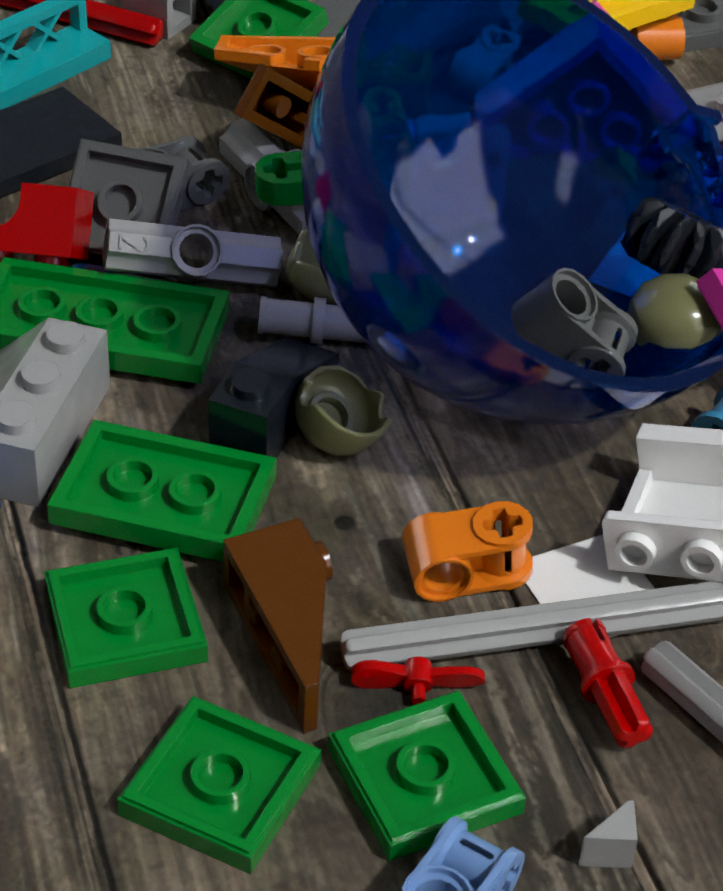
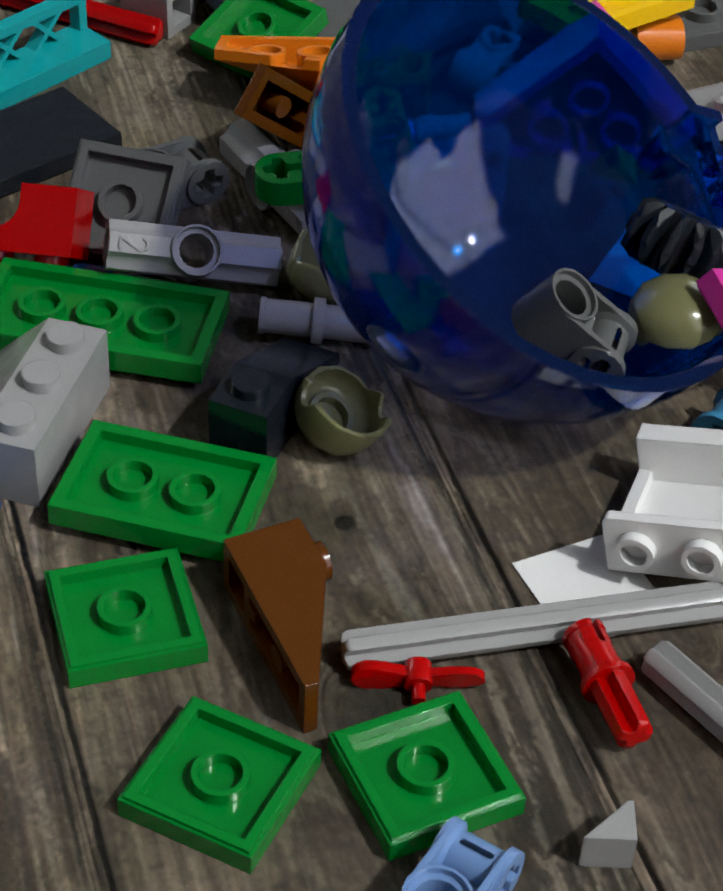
orange piece [401,501,533,602] -> none

